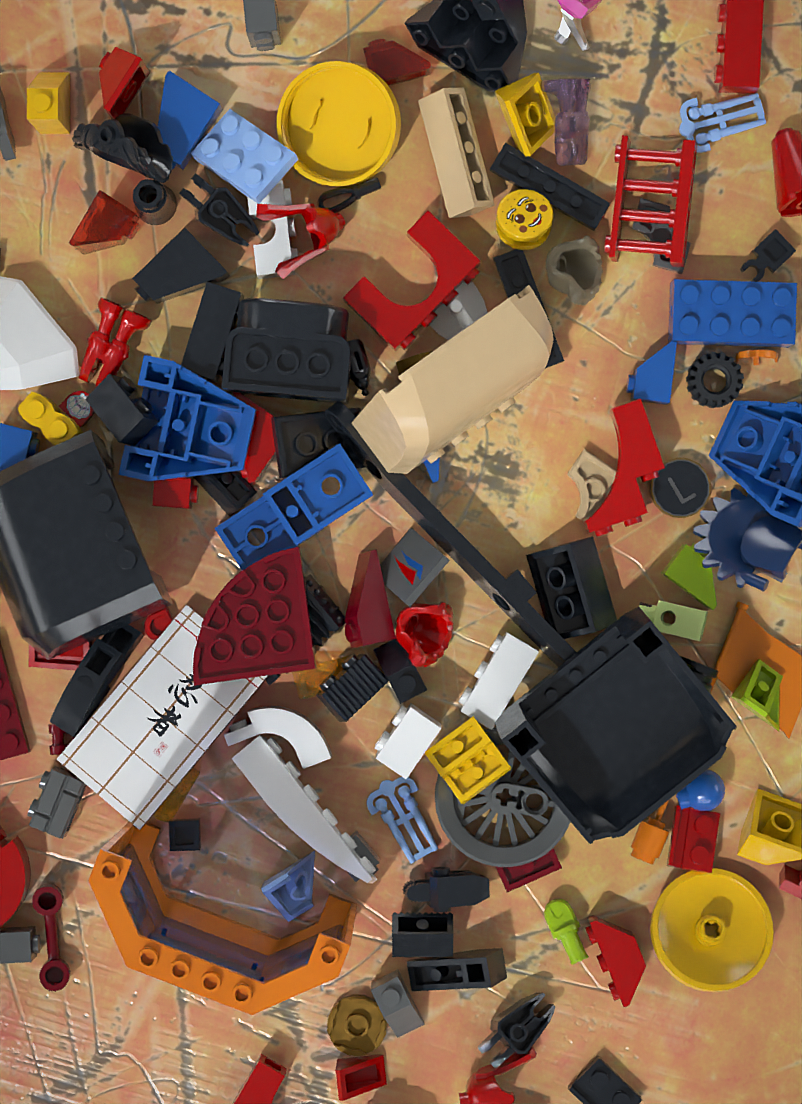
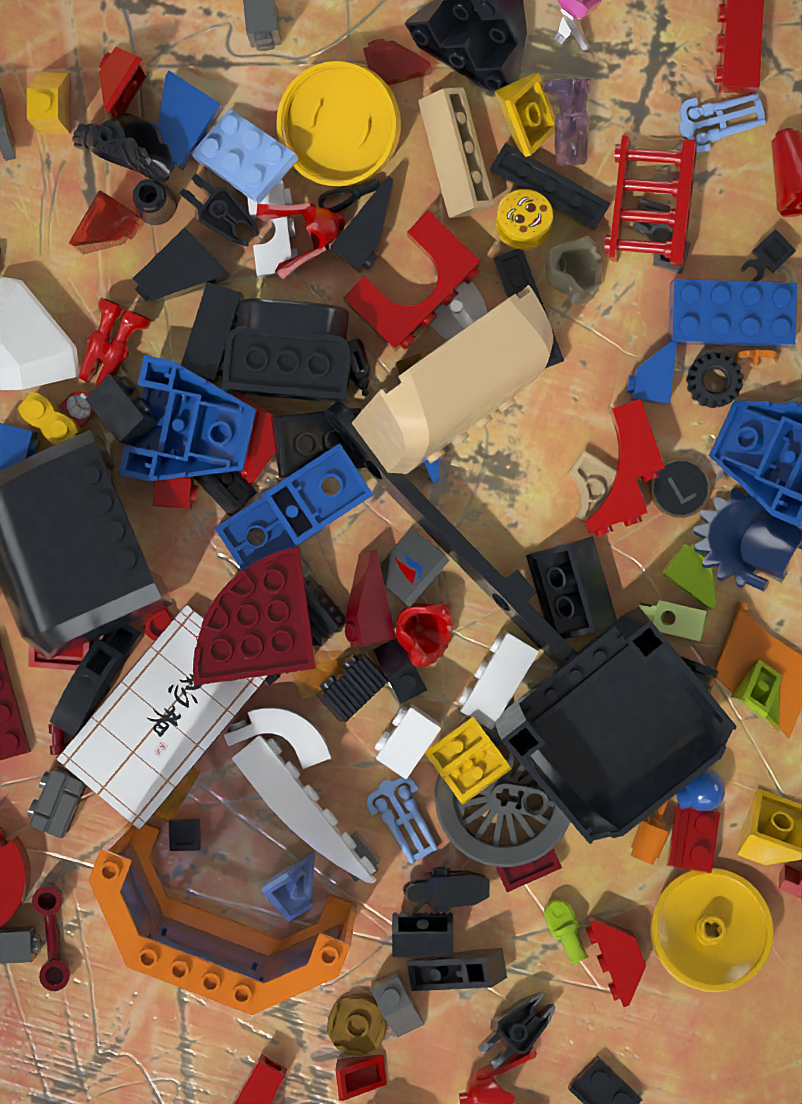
none -> black slope [330,175,394,273]

